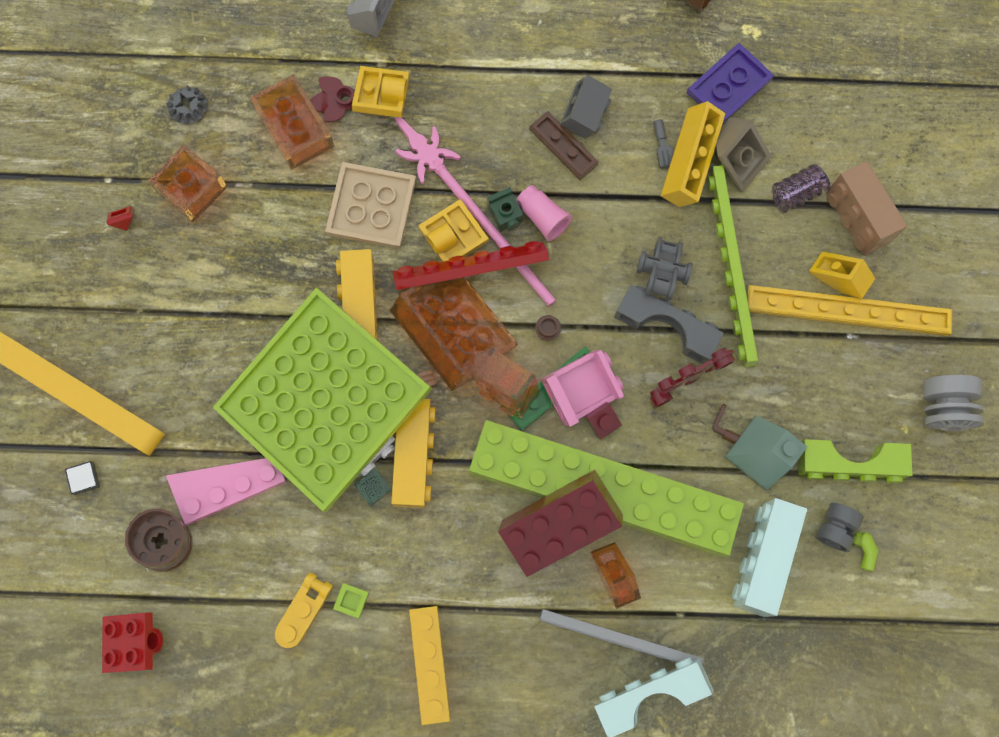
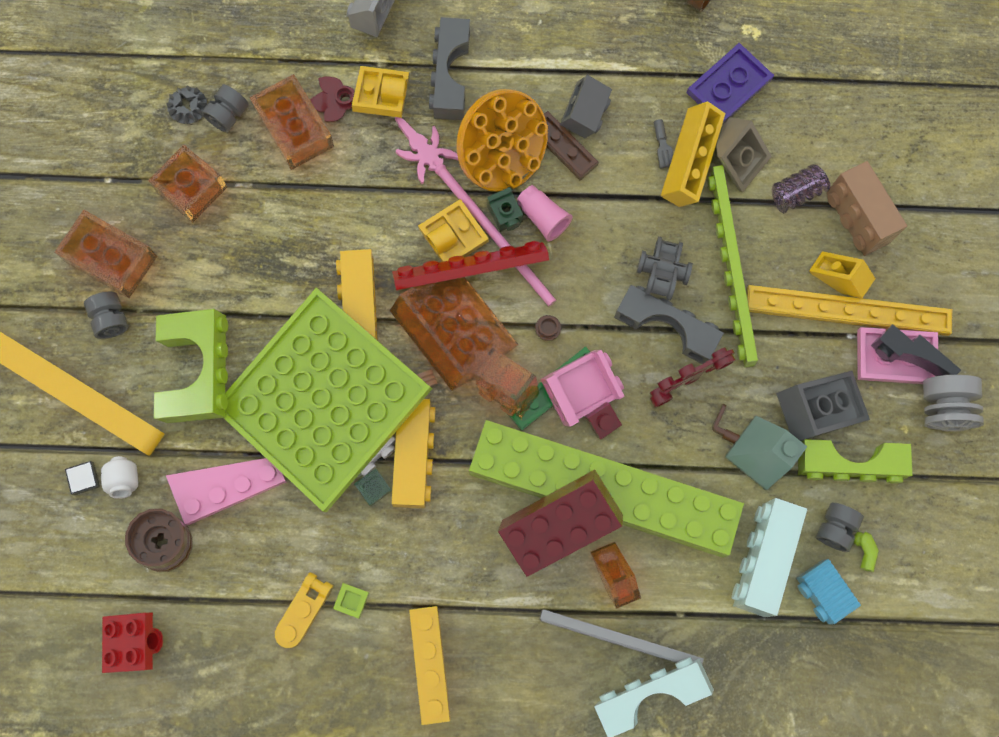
red slope [106,206,134,231] -> none
tan plate [325,162,416,249] -> none
none -> clear orange brick [54,210,158,298]
none -> dark grey wheel [84,291,129,339]
none -> white head [101,456,138,498]
none -> lime arch [154,309,228,423]
none -> dark grey wheel [201,84,249,133]
none -> dark grey arch [429,17,470,120]
none -> light orange bracket [457,89,548,192]
none -> dark grey slope [776,371,870,441]
none -> medium azure brick [796,559,861,624]
none -> bright pink plate [857,327,938,384]
none -> black slope [871,324,961,376]

